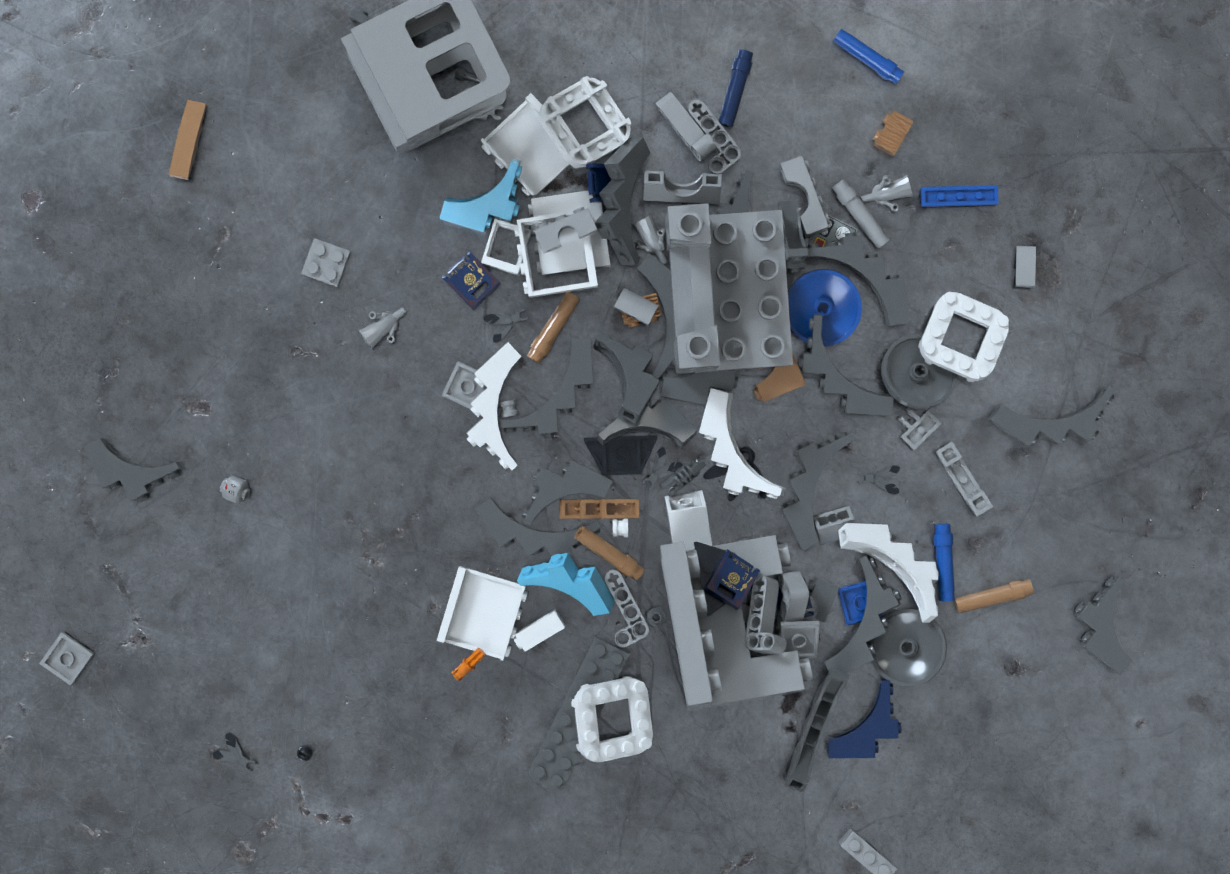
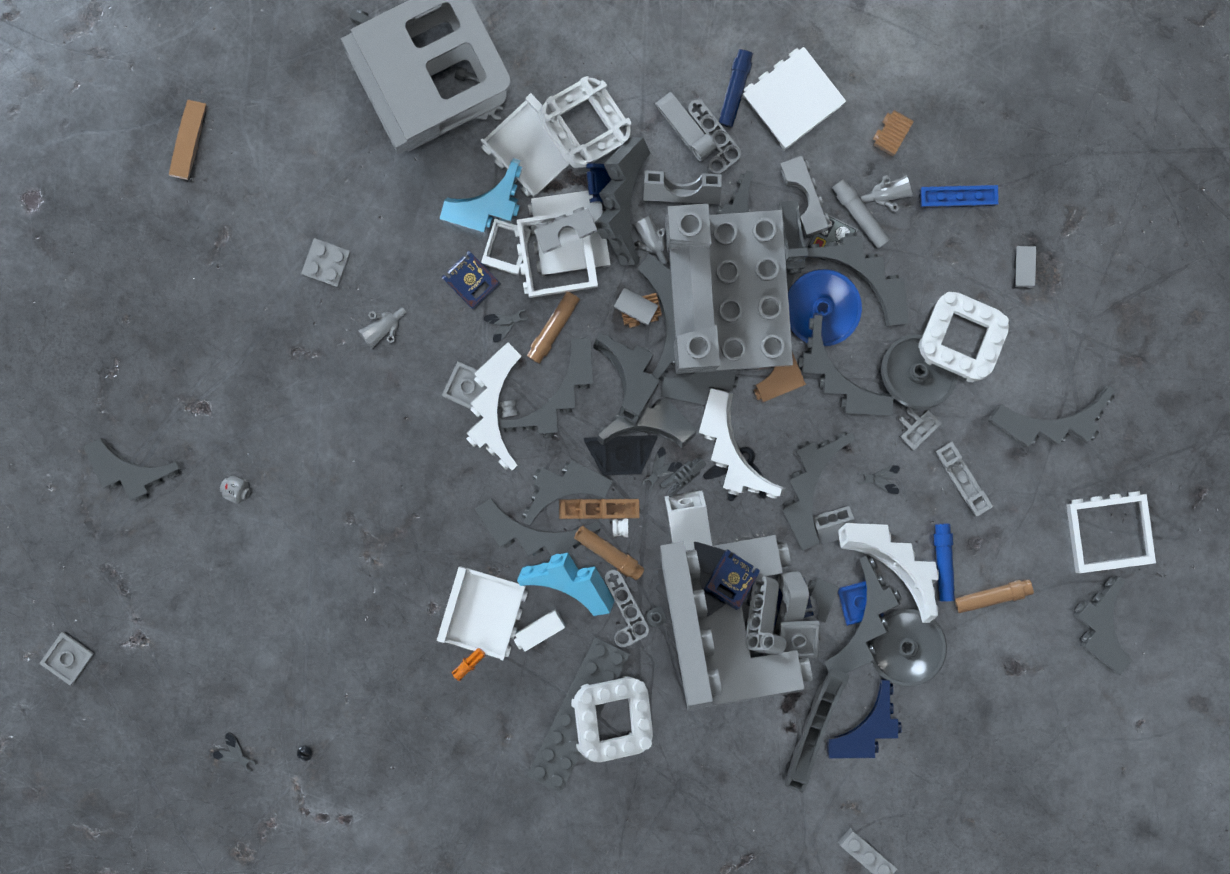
blue piece [833,29,904,84] -> none
none -> white panel [742,47,846,151]
none -> white window [1066,491,1156,573]

